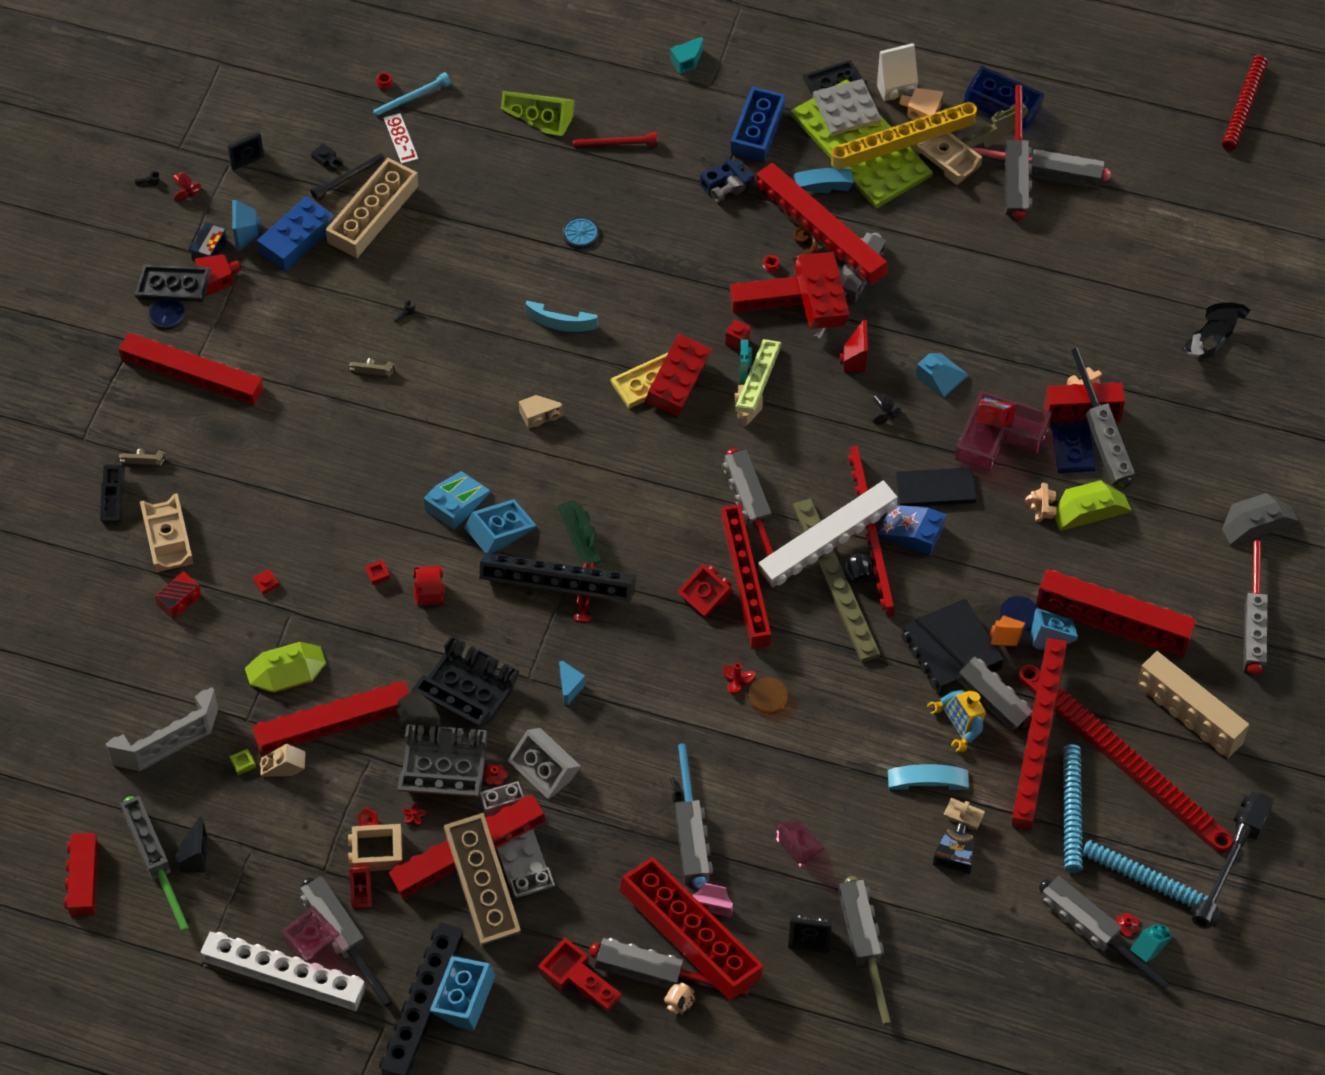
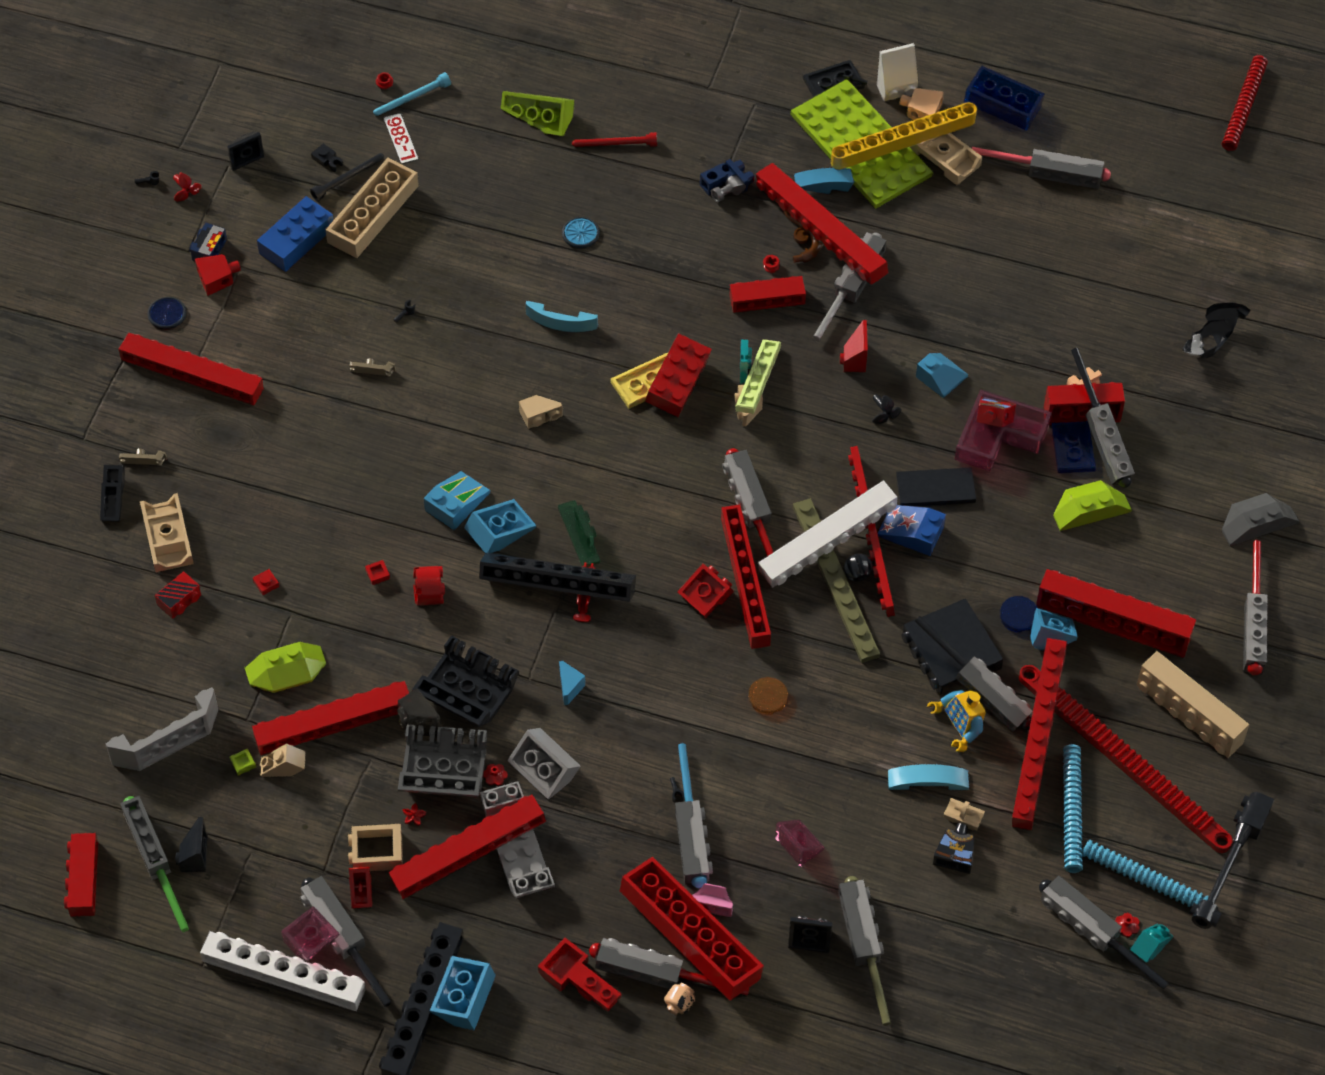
black tile [134,264,212,302] -> none
dark azure slope [232,200,261,251] -> none
red plant [357,807,379,826] -> none
tan brick [444,813,521,946] -> none
teal slope [670,37,703,74] -> none
red plant [723,662,756,694] -> none
red brick [725,319,751,352] -> none
blue brick [731,86,786,162] -> none
red brick [794,252,850,329] -> none
light grey plate [813,79,881,136] -> none
olive slope [961,104,1028,148] -> none
orange slope [989,615,1025,646] -> none
piece [1005,85,1032,220] -> none
light nougat hips [1025,483,1056,522] -> none

